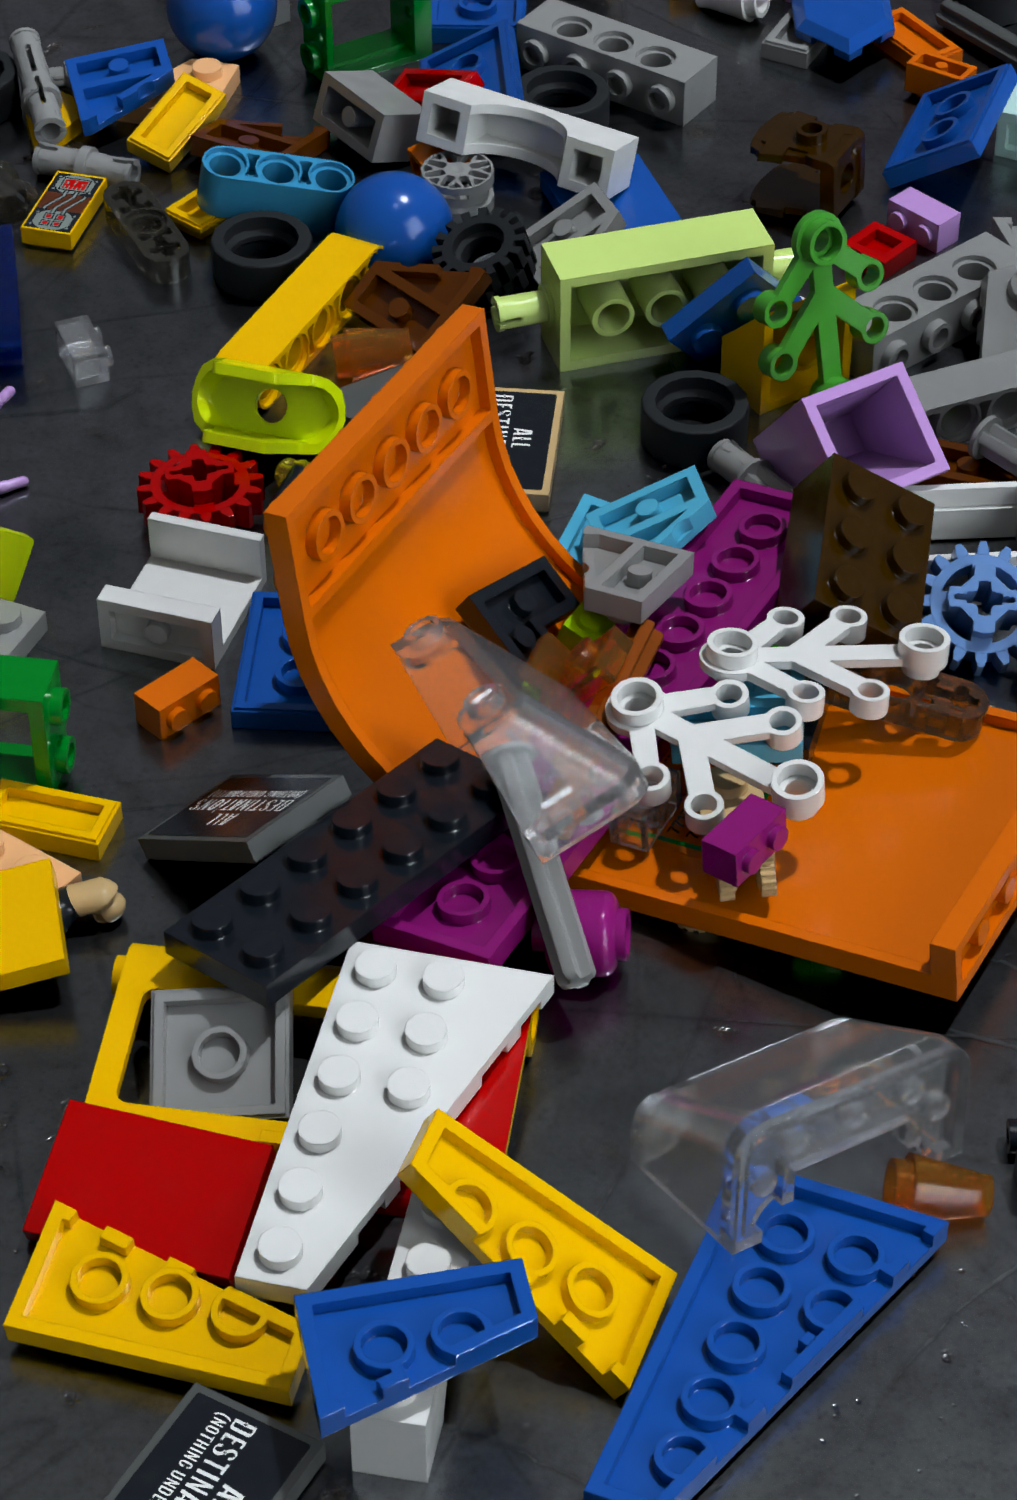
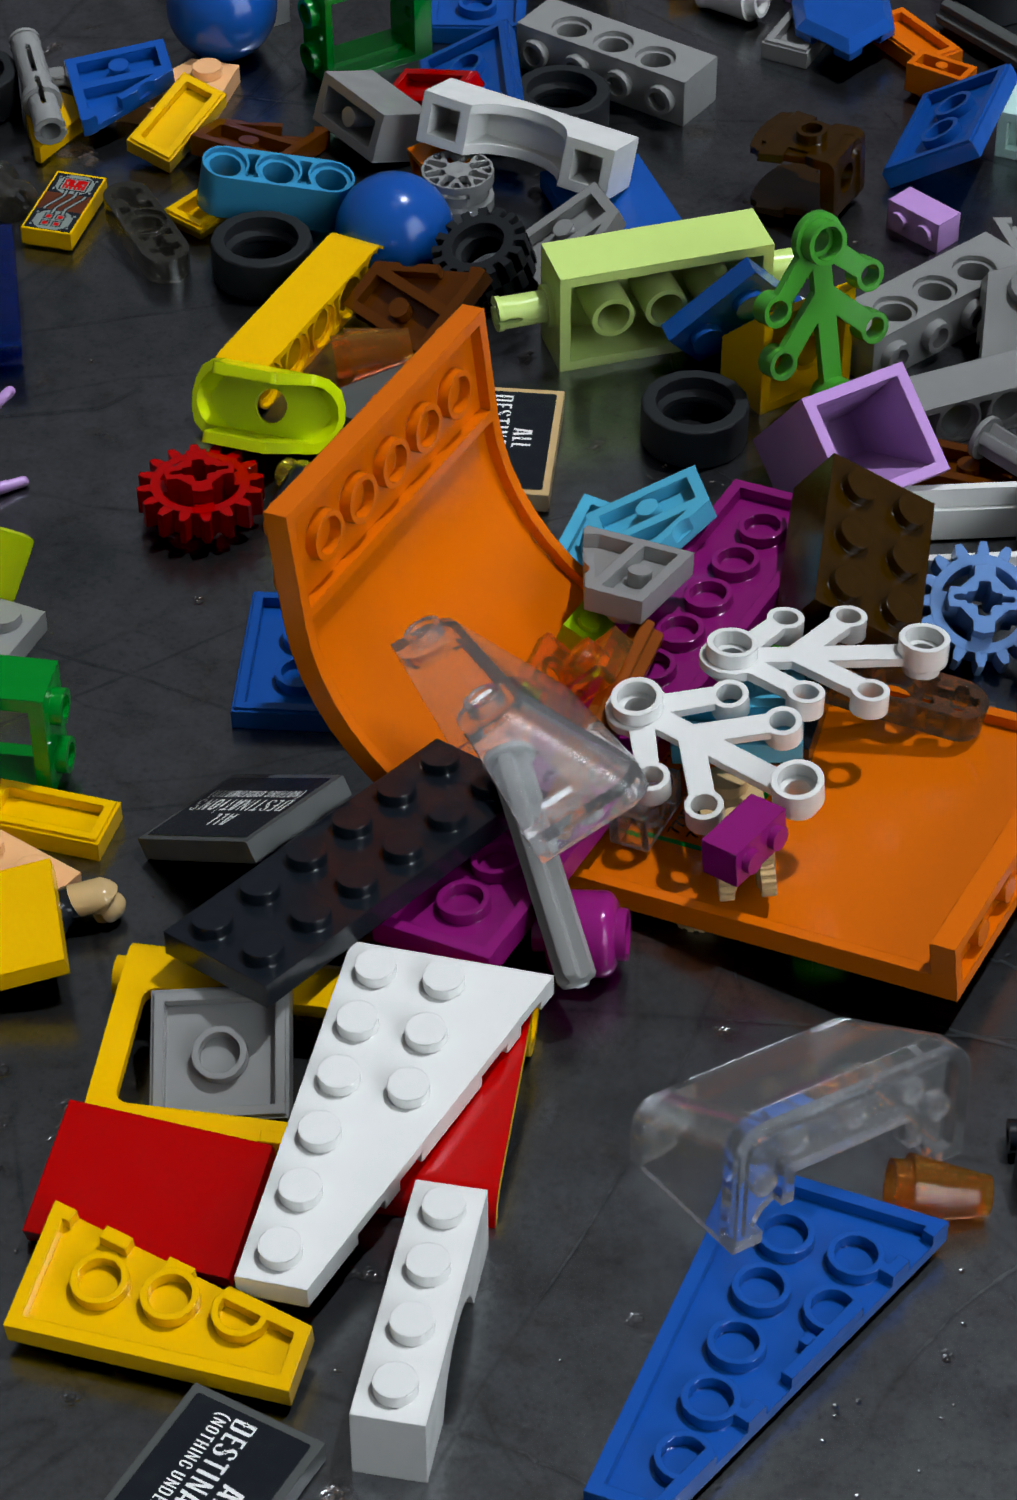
light grey pin [32,141,141,192] -> none
clear piece [54,315,114,388] -> none
white panel [96,512,267,670] -> none
orange piece [134,657,221,741] -> none
blue wing [294,1258,538,1438] -> none
yellow wing [397,1108,678,1400] -> none
black plate [455,556,580,710] -> none
light grey axle [707,439,794,493] -> none
red tile [847,221,917,281] -> none

